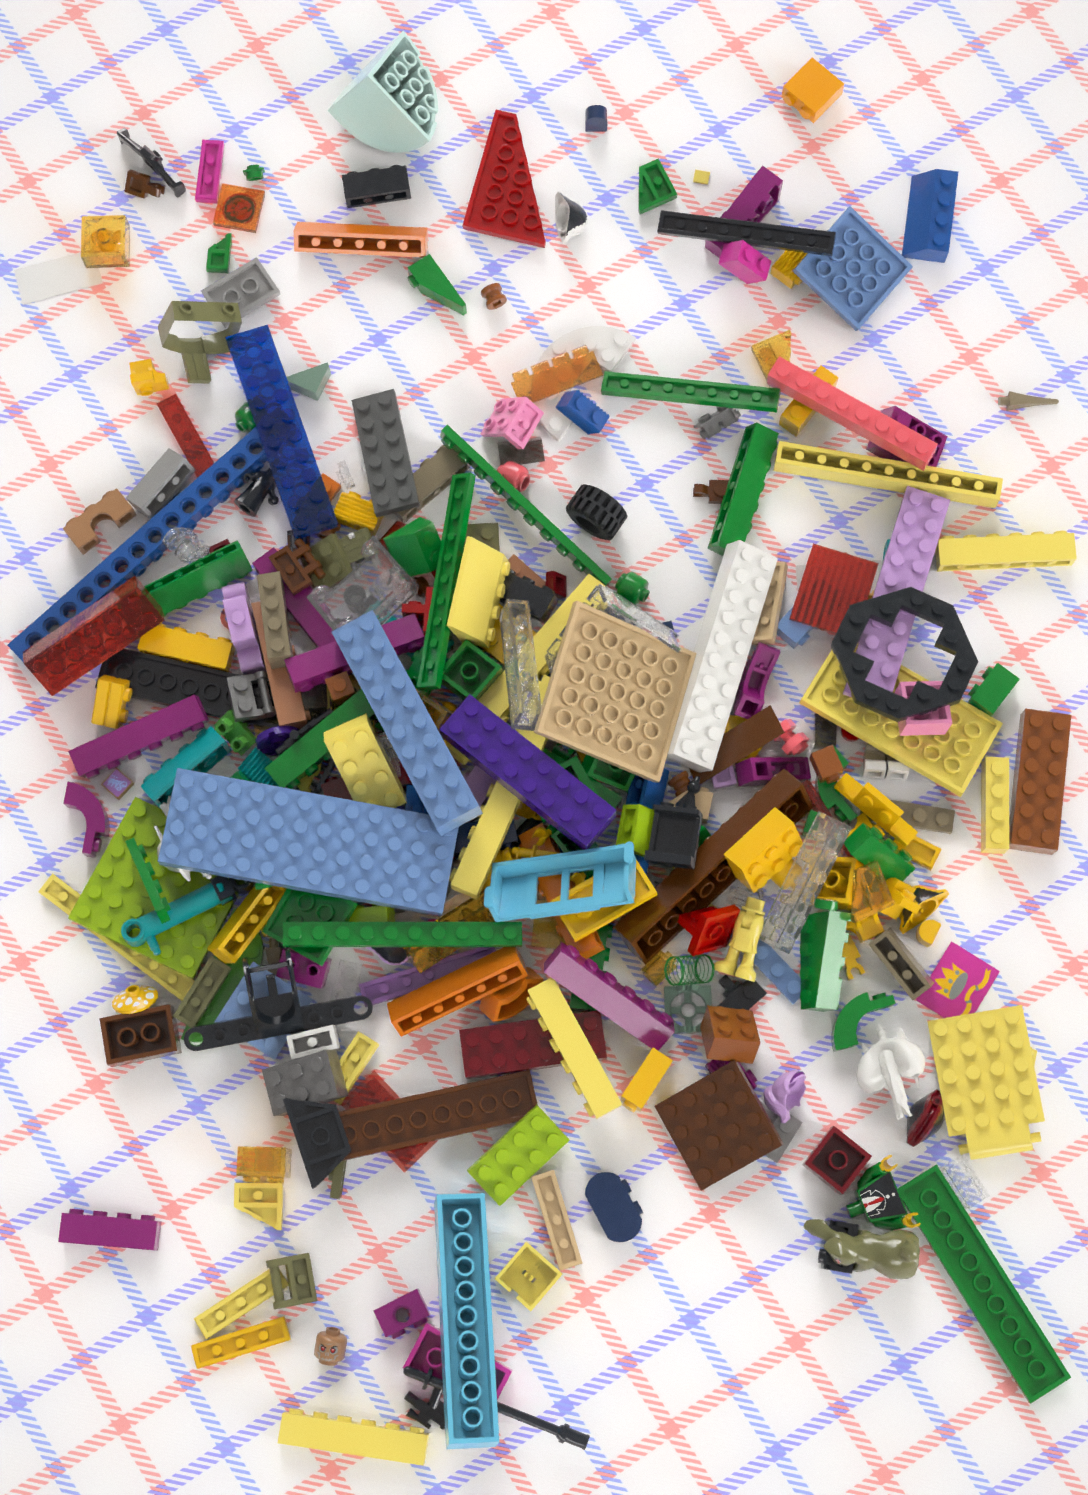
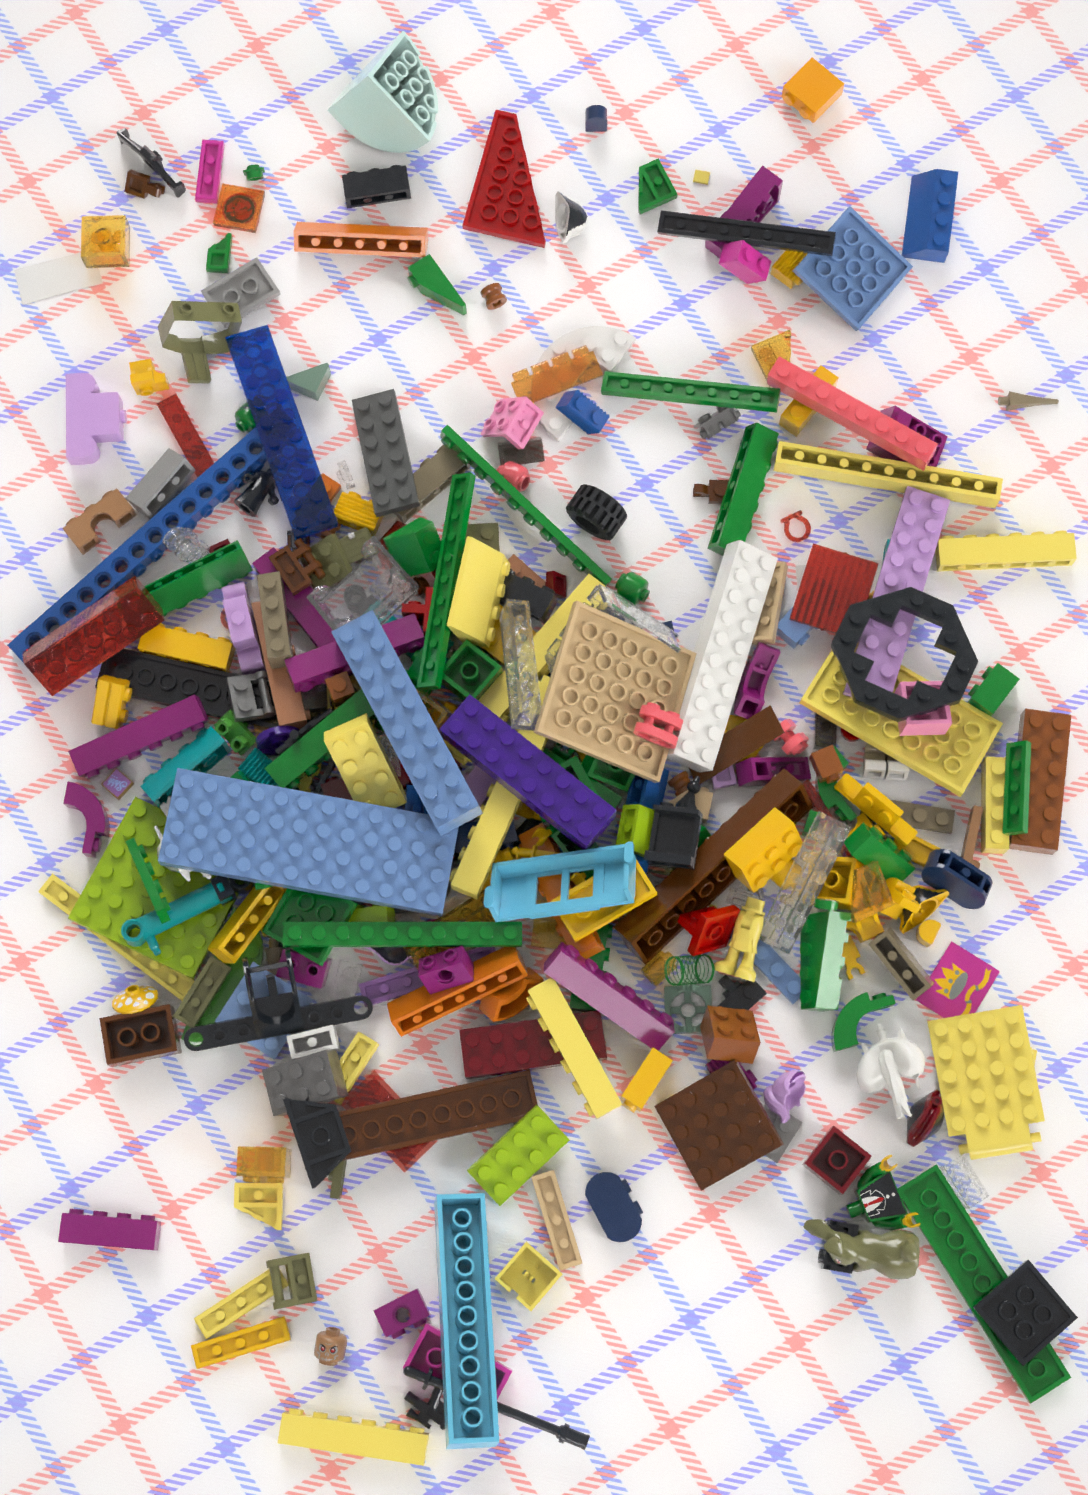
none -> lavender brick [65,373,127,465]
none -> magenta brick [418,946,474,994]
none -> coral brick [633,702,683,749]
none -> clear red piece [780,510,811,543]
none -> dark blue brick [921,849,993,909]
none -> medium nougat hinge [960,805,983,868]
none -> black plate [972,1259,1078,1366]
none -> green plate [1002,740,1031,835]

